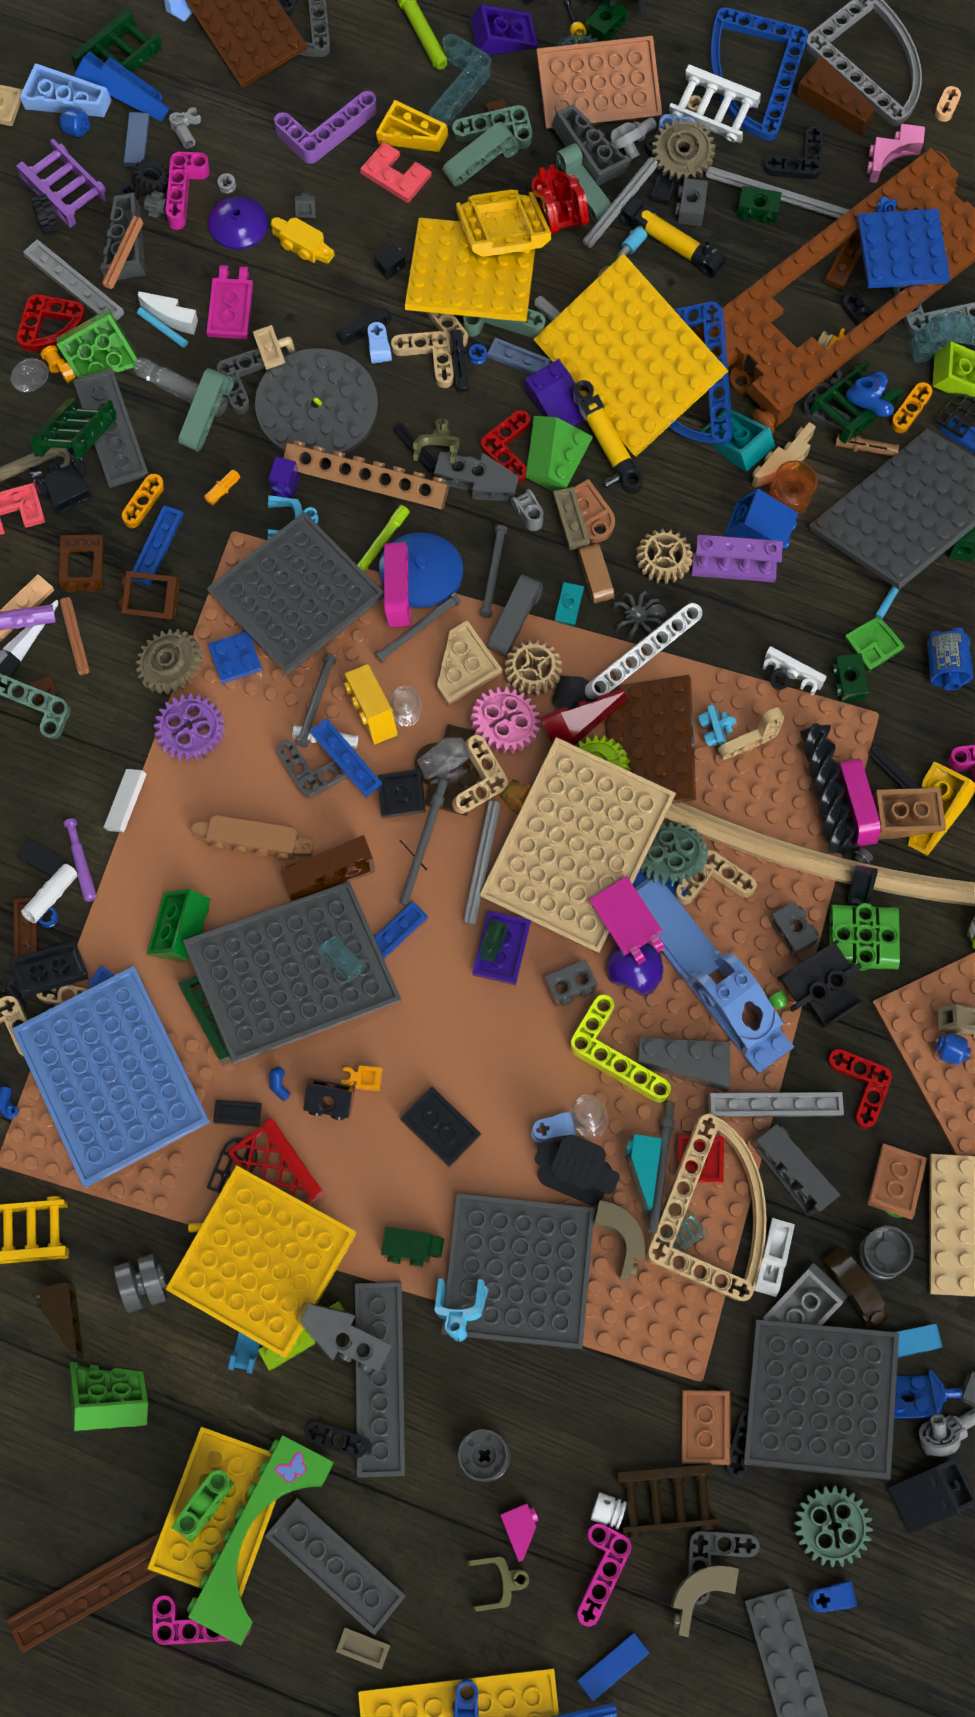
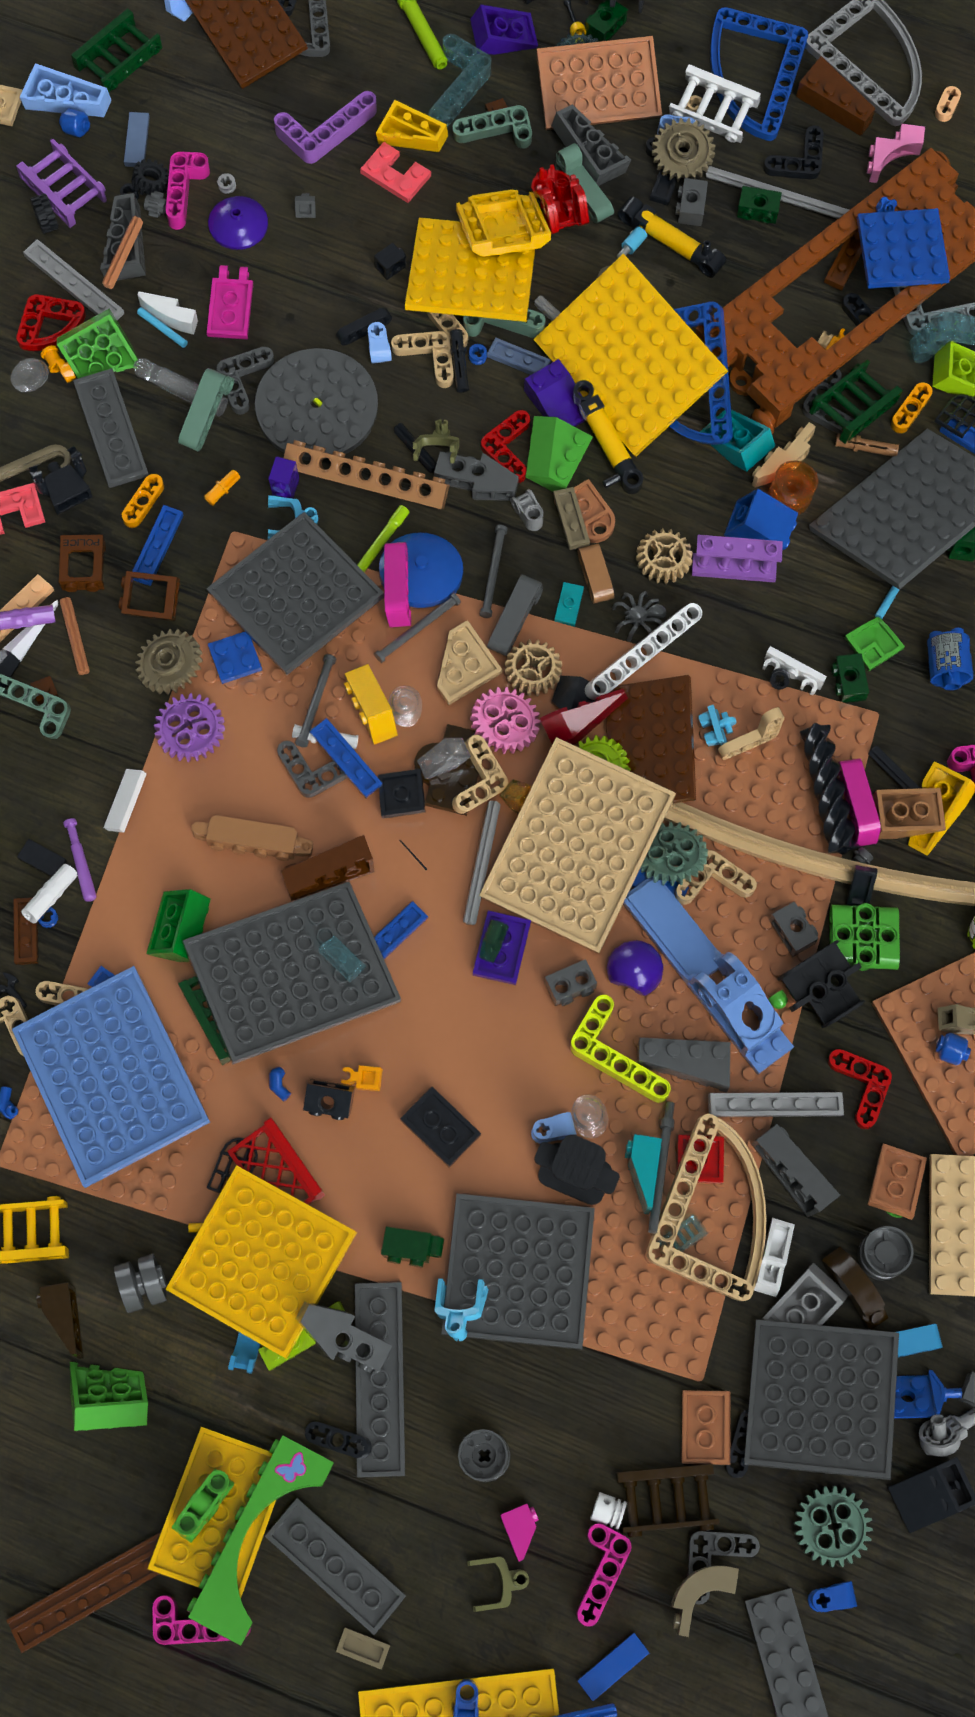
black plate [9,941,89,998] -> none
dark green fence [30,398,116,459] -> none
blue wedge [74,51,170,121] -> none
light grey bar [169,107,201,149] -> none
black tile [213,1100,262,1127] -> none
tan plate [253,325,296,370] -> none
yellow hinge [271,217,335,264] -> none
dark grey bar [399,779,448,906] -> none
sand green beam [442,122,520,187] -> none
light grey axle [583,157,658,248] -> none
dark pink tile [589,876,665,965] -> none
dark tan arch [593,1200,645,1282] -> none
light grey pin [609,117,657,159] -> none
blue head [845,371,894,417] -> none

